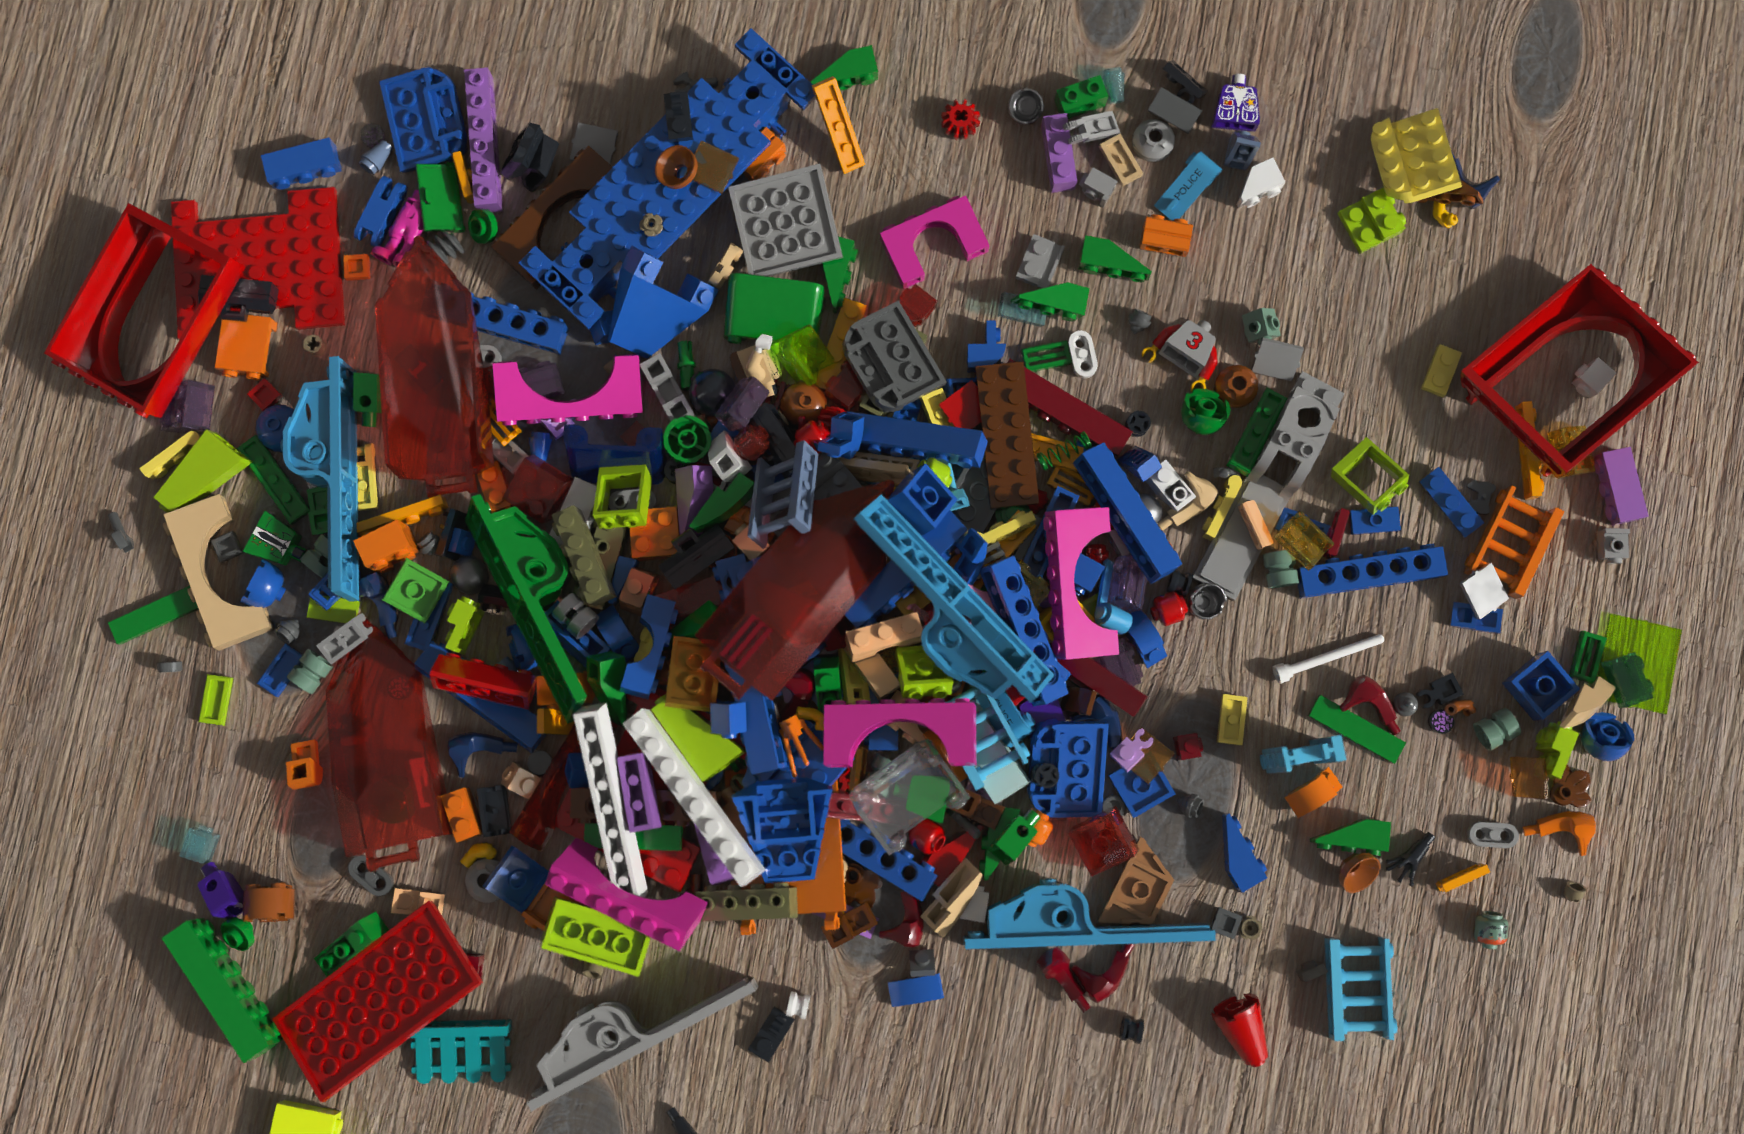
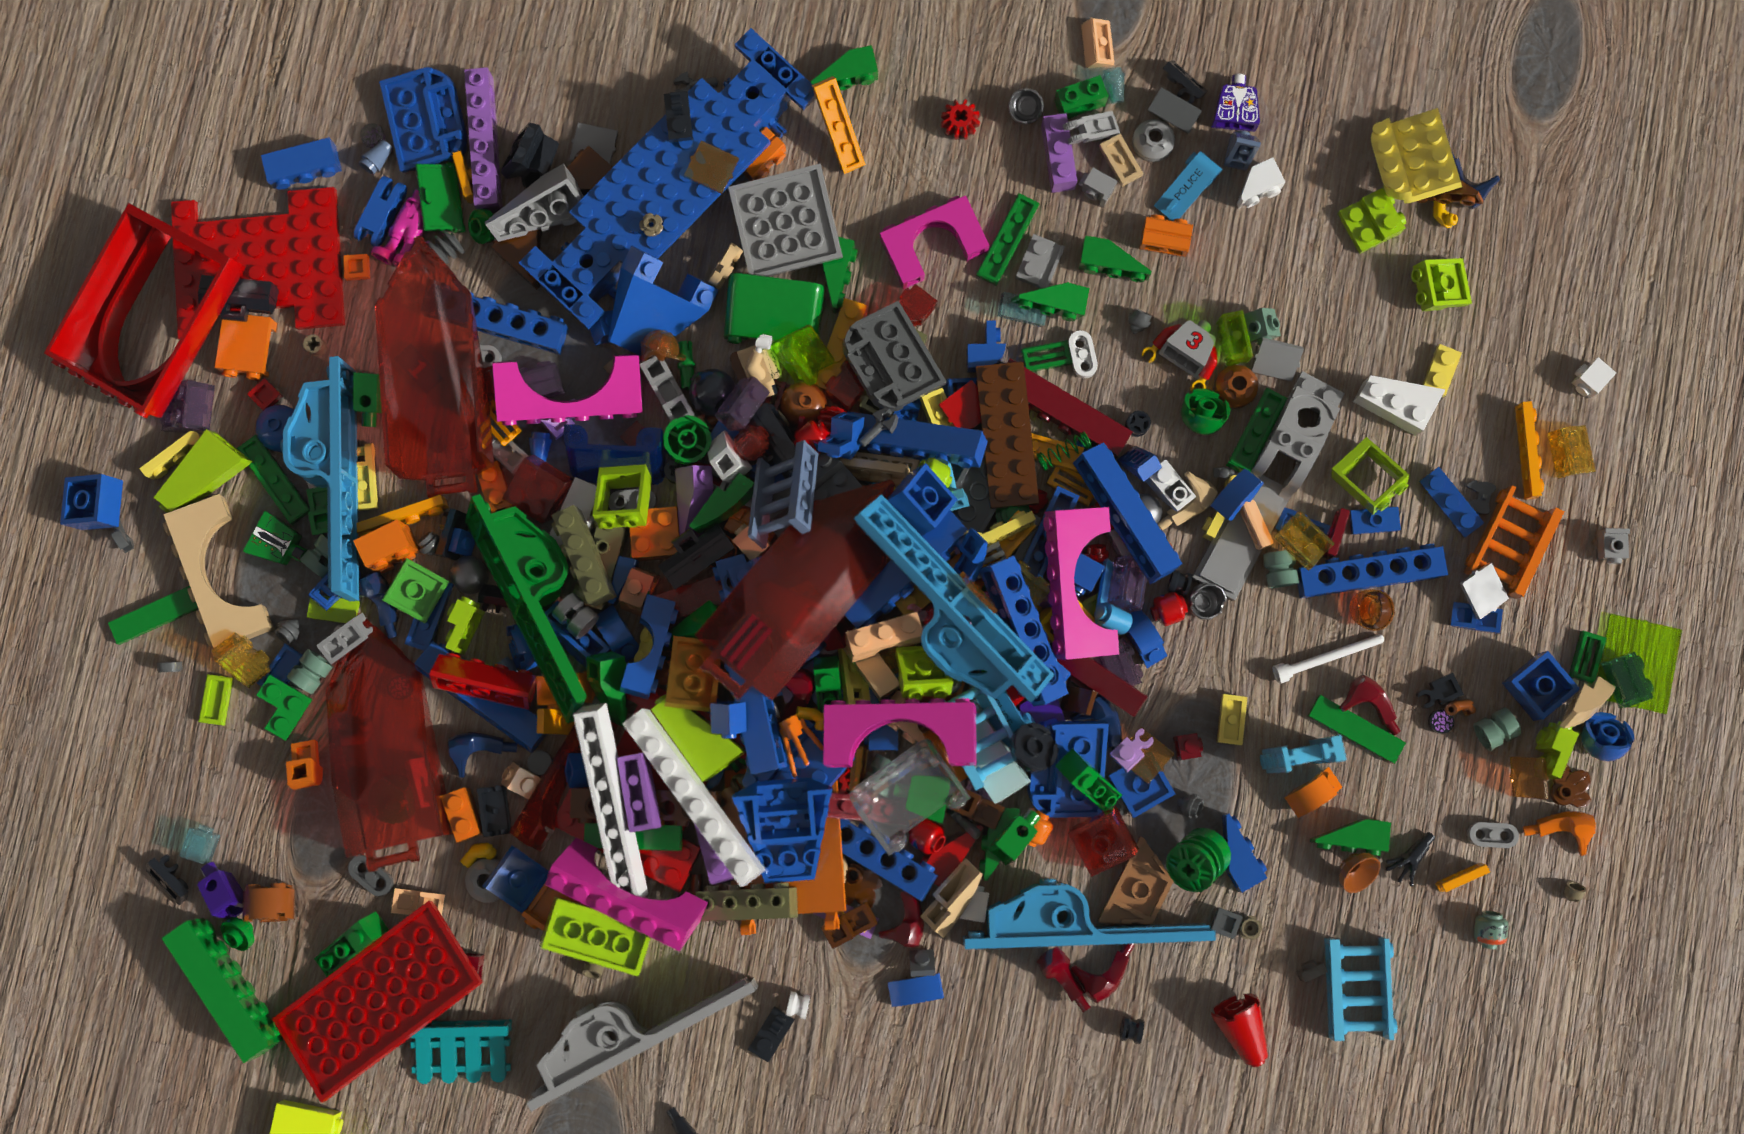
dark grey tile [210,531,244,563] -> none
blue cylinder [240,559,286,608] -> none
dark orange piece [655,145,698,189] -> none
black wheel [1030,762,1059,788] -> none
dark grey plate [1393,692,1418,717] -> none
red panel [1460,264,1699,478] -> none
medium lavender brick [1593,447,1649,526] -> none
none -> blue brick [60,474,123,530]
none -> black plate [146,855,189,905]
none -> clear yellow brick [211,632,270,688]
none -> green plate [256,674,313,741]
none -> light grey wedge [485,163,584,242]
none -> clear orange piece [640,330,686,362]
none -> dark grey bar [859,409,898,447]
none -> clear orange piece [960,571,998,614]
none -> green tile [976,193,1040,286]
none -> black tile [1010,722,1058,773]
none -> green slope [1055,748,1122,812]
none -> light nougat slope [1081,18,1114,68]
none -> green wheel [1166,827,1231,893]
none -> blue slope [1211,468,1264,521]
none -> clear neon green brick [1216,310,1253,366]
none -> clear orange piece [1349,589,1395,631]
none -> white wedge [1353,375,1445,436]
none -> lime plate [1411,258,1472,311]

